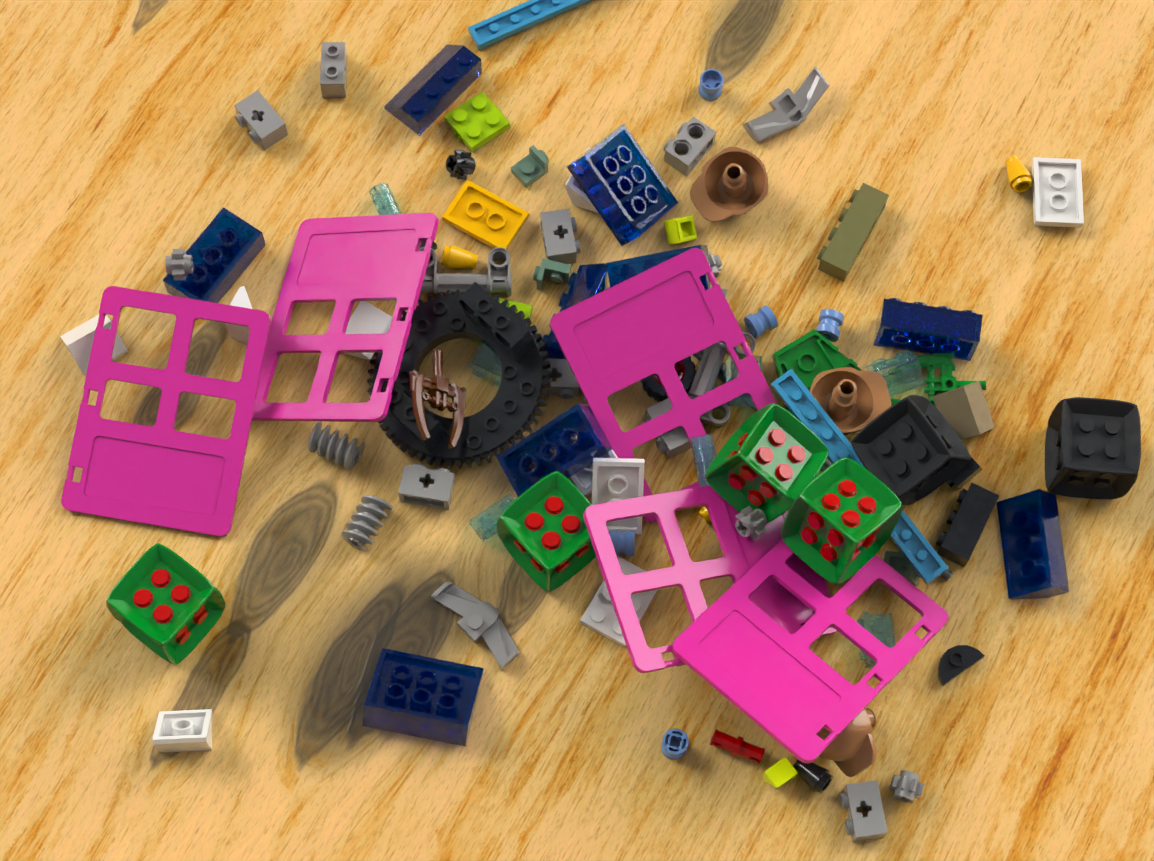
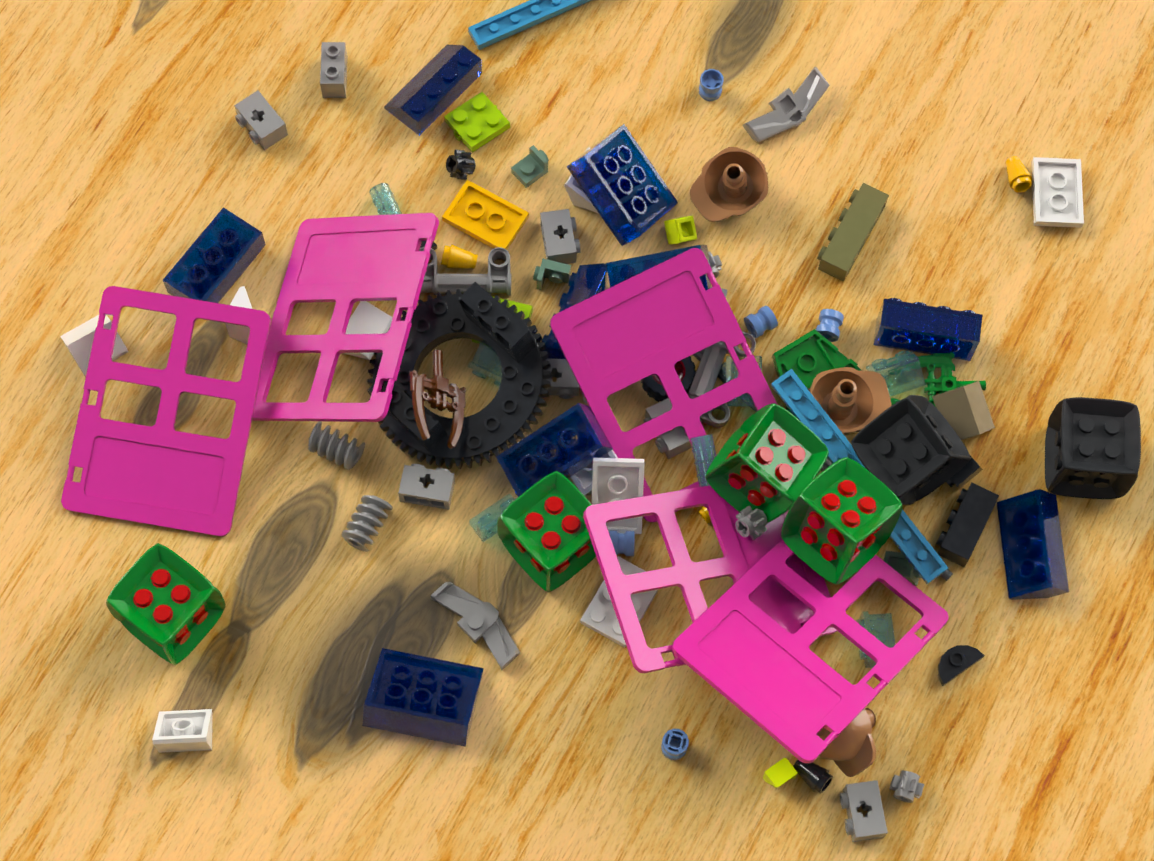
light grey gear [165,249,193,280] -> none
light grey brick [663,117,716,177] -> none
red pin [710,729,765,765] -> none

